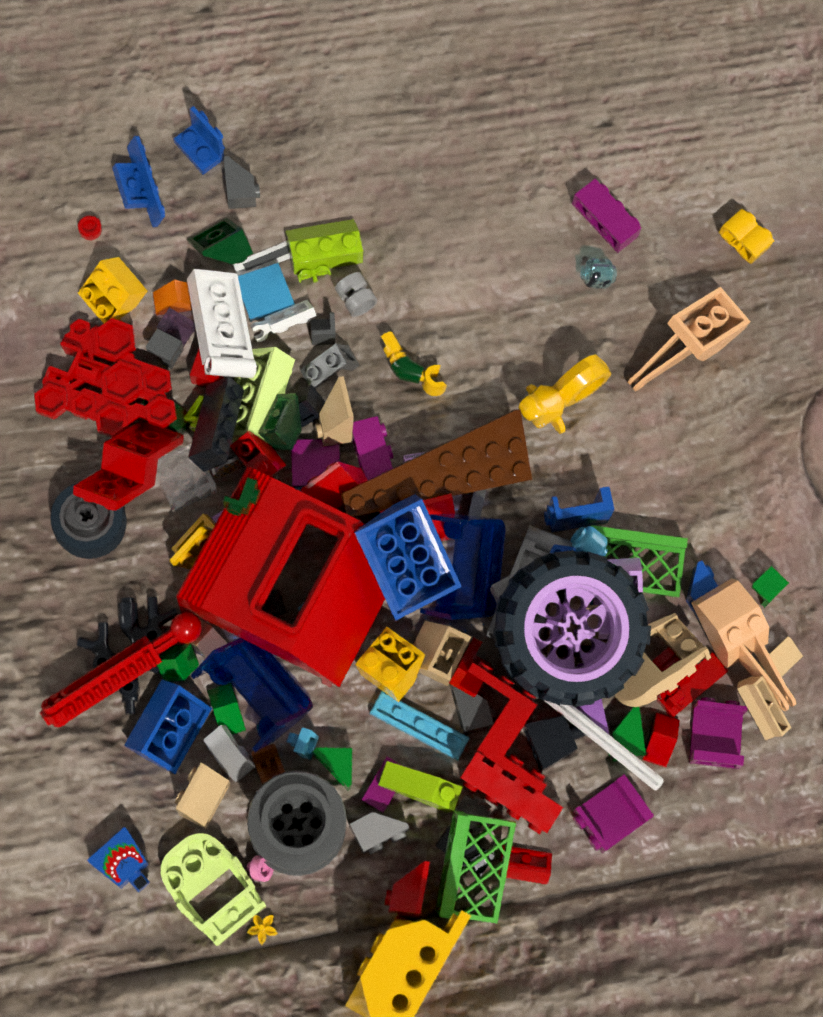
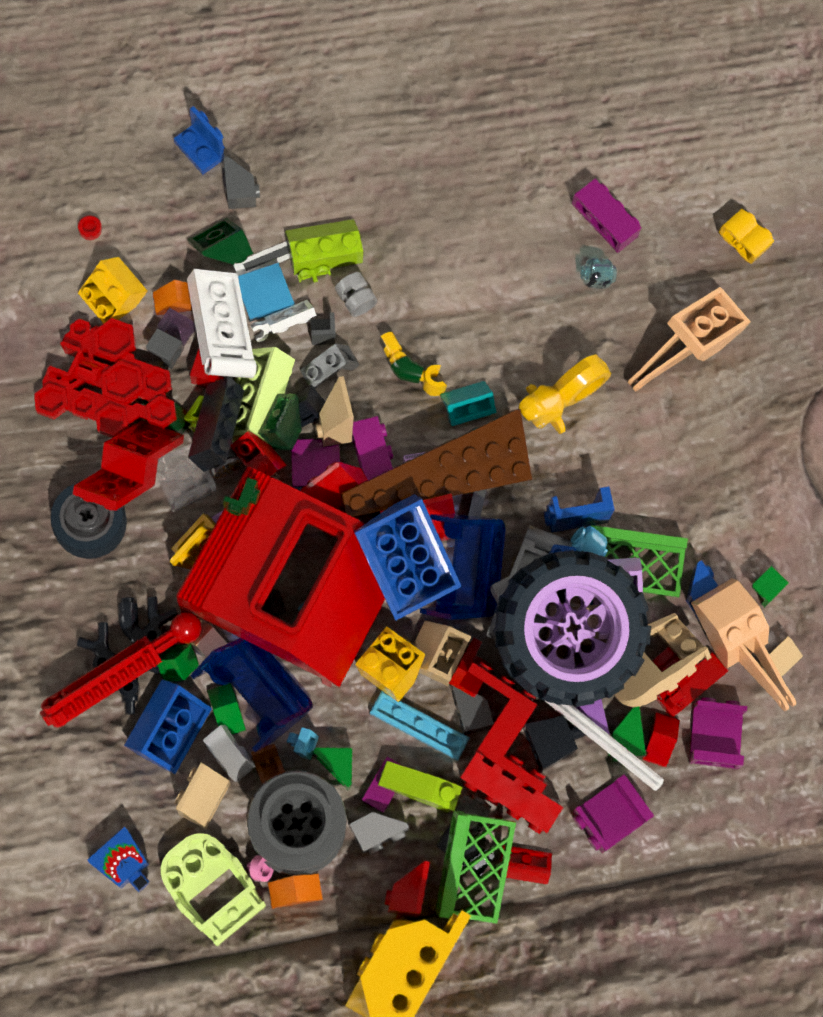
blue bracket [112,136,165,227] -> none
yellow plant [247,915,278,945] -> none
tan piece [737,675,791,740] -> none
none -> orange slope [268,874,323,909]
none -> teal panel [440,381,497,426]

